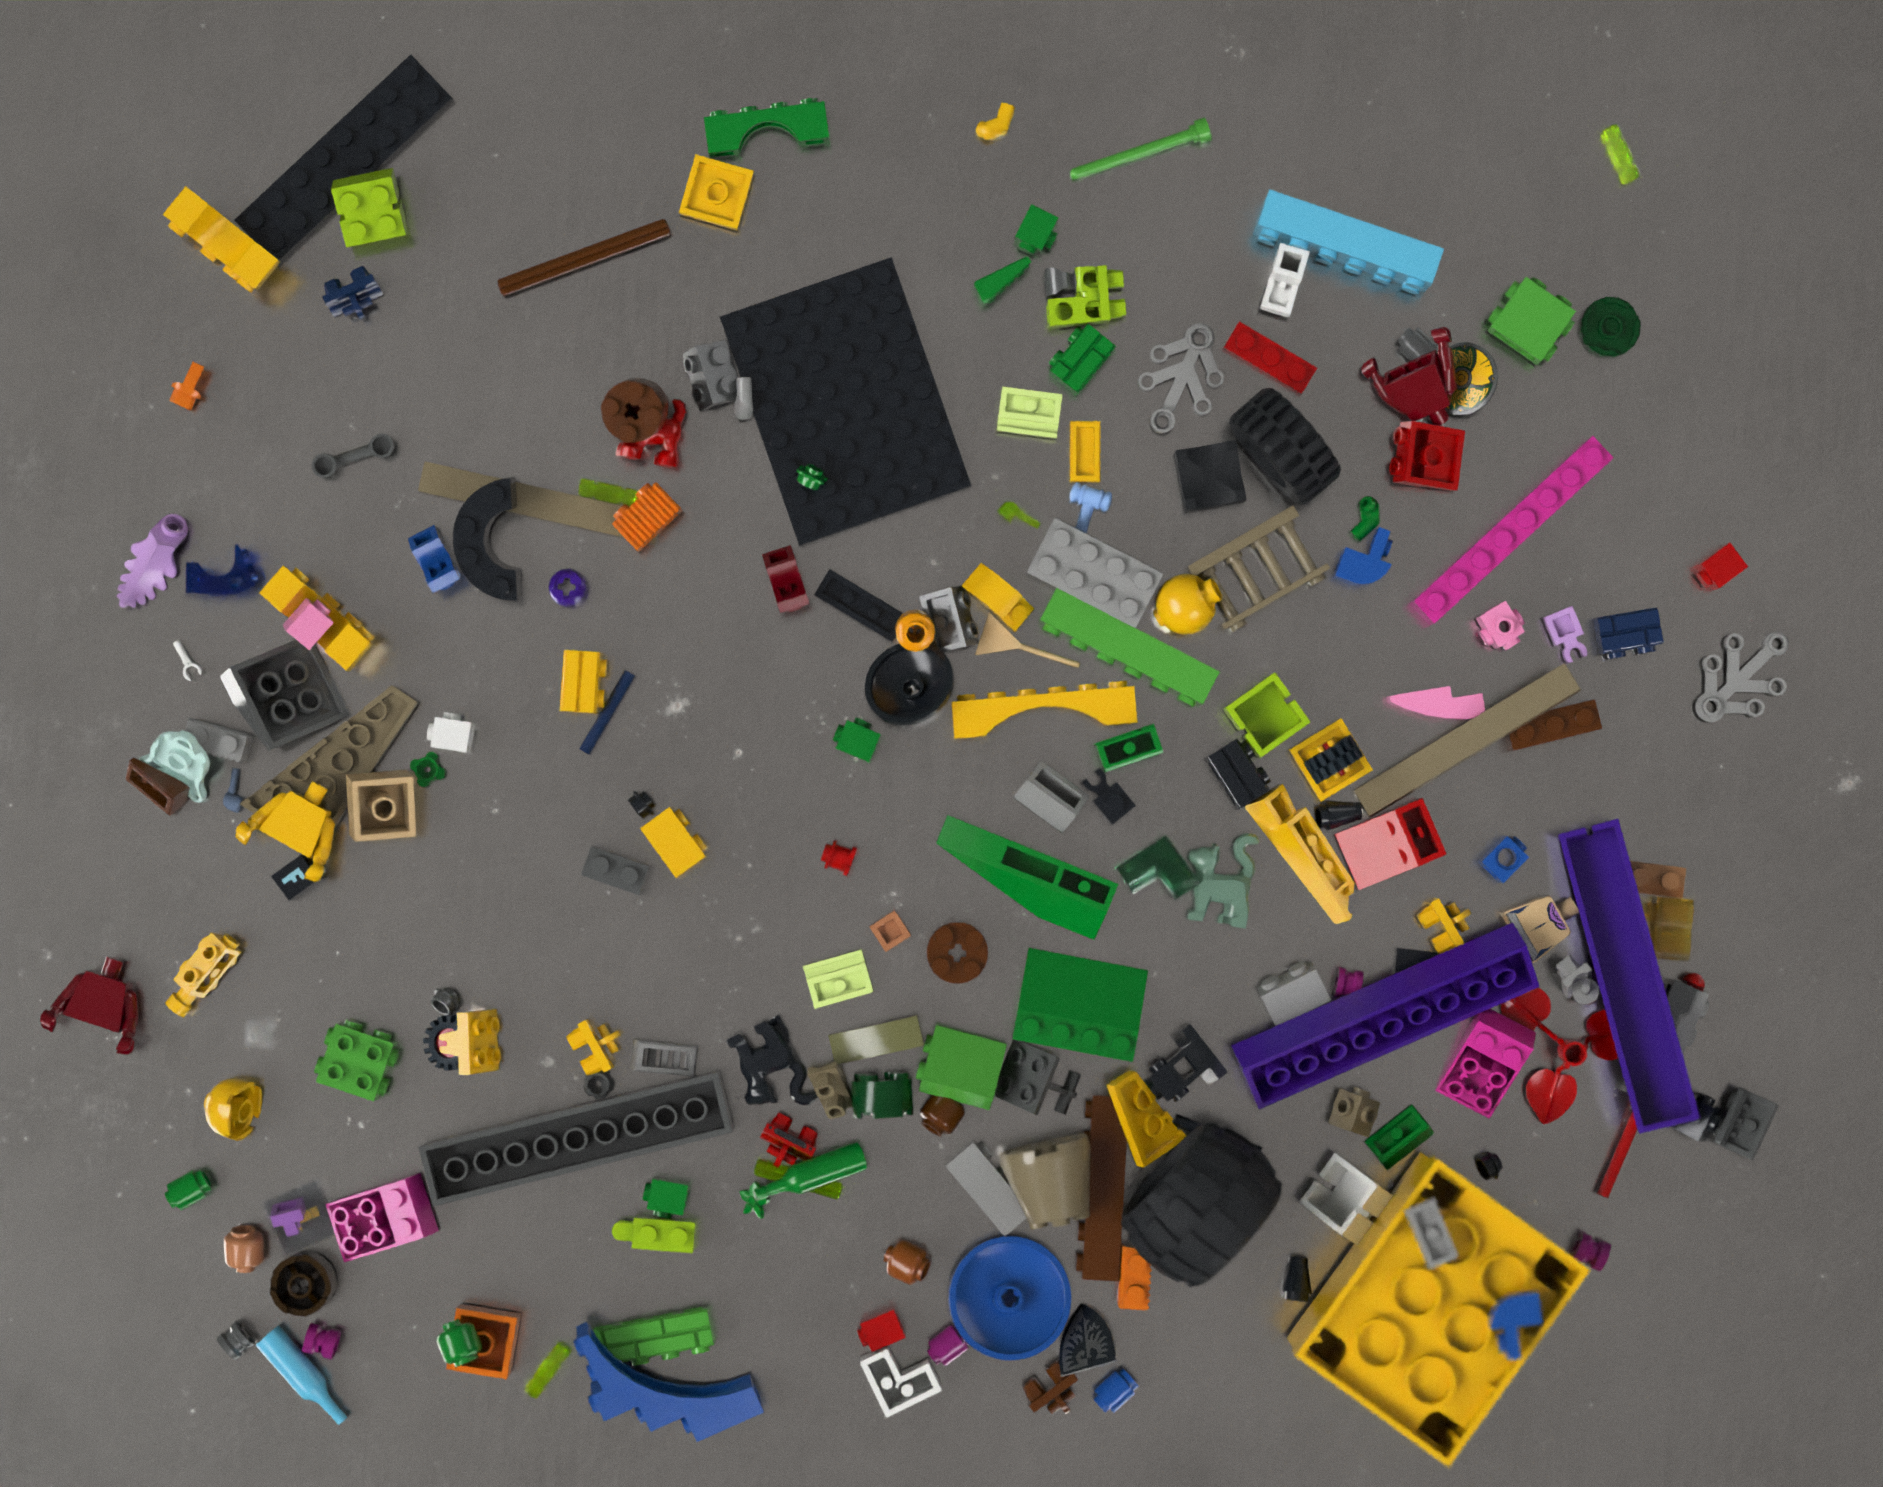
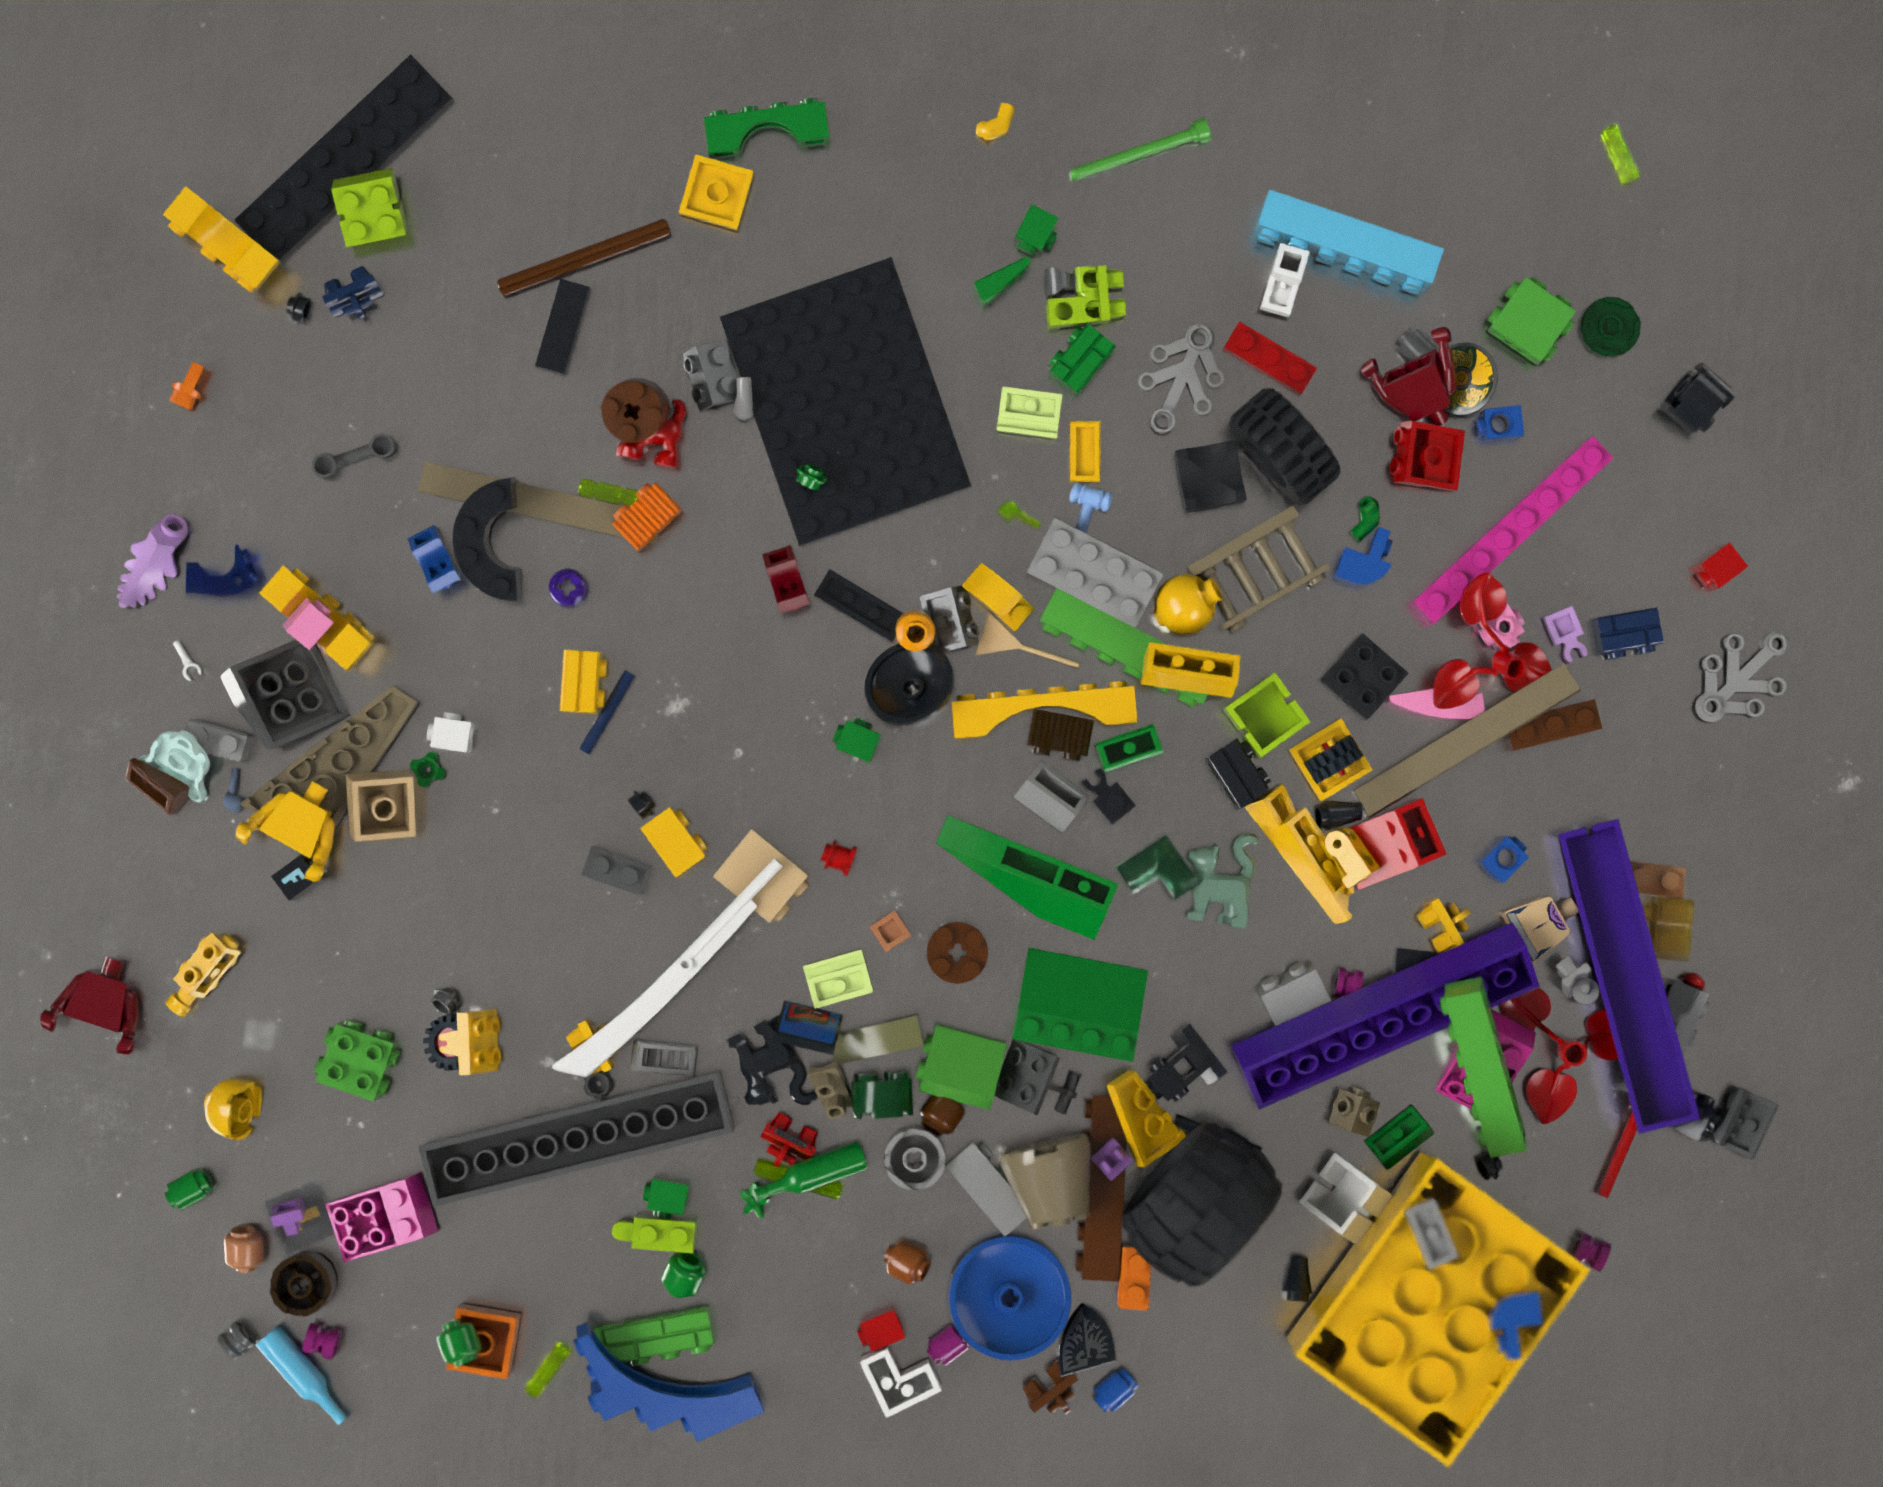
none -> black plate [286,293,311,322]
none -> black tile [535,279,591,375]
none -> white piece [552,858,783,1078]
none -> green head [661,1252,706,1298]
none -> tan brick [713,829,810,923]
none -> slope [773,1001,843,1055]
none -> light grey brick [884,1126,946,1190]
none -> dark brown brick [1027,709,1094,761]
none -> medium lavender tile [1091,1137,1134,1181]
none -> yellow brick [1141,642,1241,698]
none -> black brick [1321,633,1409,720]
none -> yellow leg [1325,827,1380,889]
none -> red plant [1433,572,1552,709]
none -> bright green brick [1440,977,1527,1158]
none -> blue brick [1476,405,1524,443]
none -> black brick [1662,363,1735,433]

